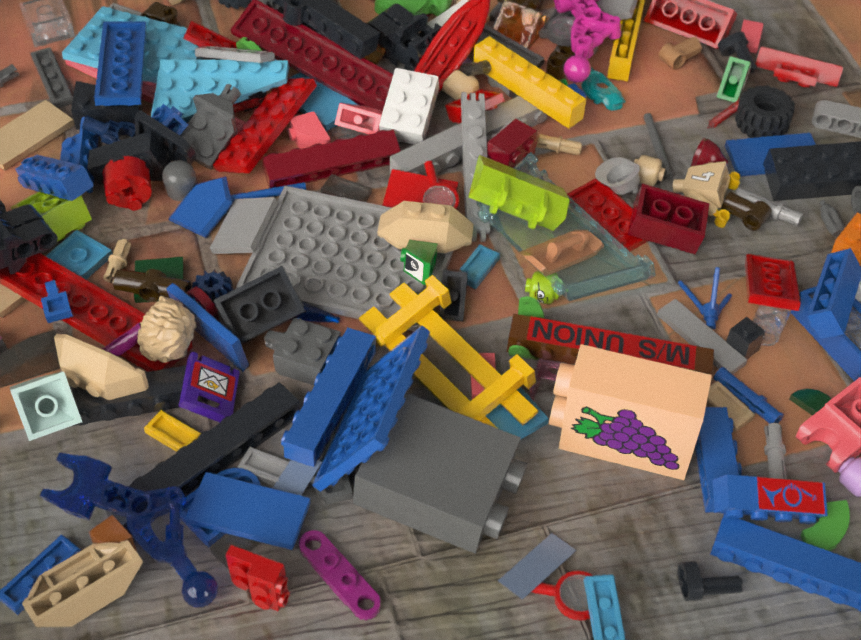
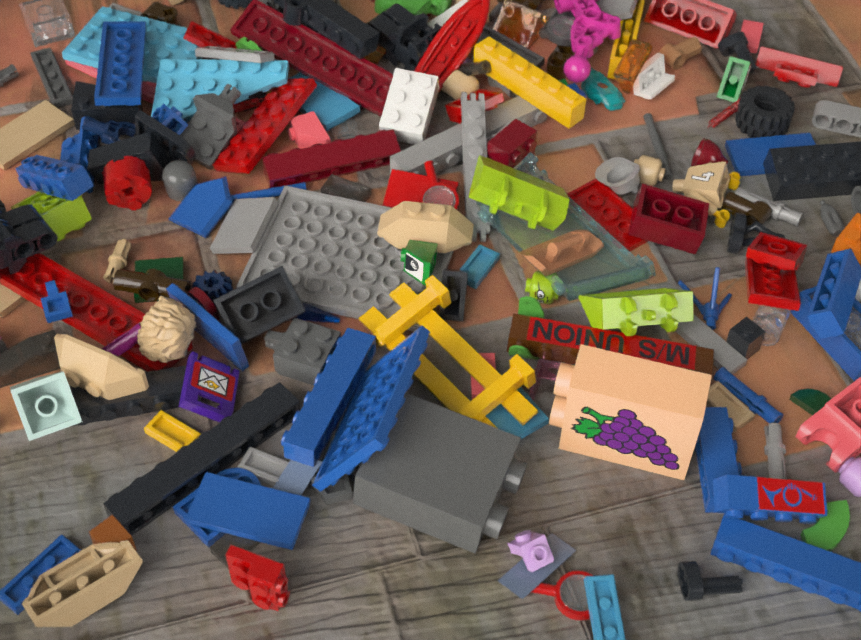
clear blue piece [40,453,218,608] -> none
dark azure tile [46,230,112,280] -> none
magenta plate [299,530,381,621] -> none
coral slope [335,103,383,134] -> none
tan axle [537,134,582,155] -> none
none -> lavender bracket [508,530,554,572]
none -> lime piece [578,288,694,336]
none -> clear orange tile [613,39,653,94]
none -> white bracket [632,53,675,99]
none -> black piece [727,212,785,254]
none -> red plate [746,232,807,270]

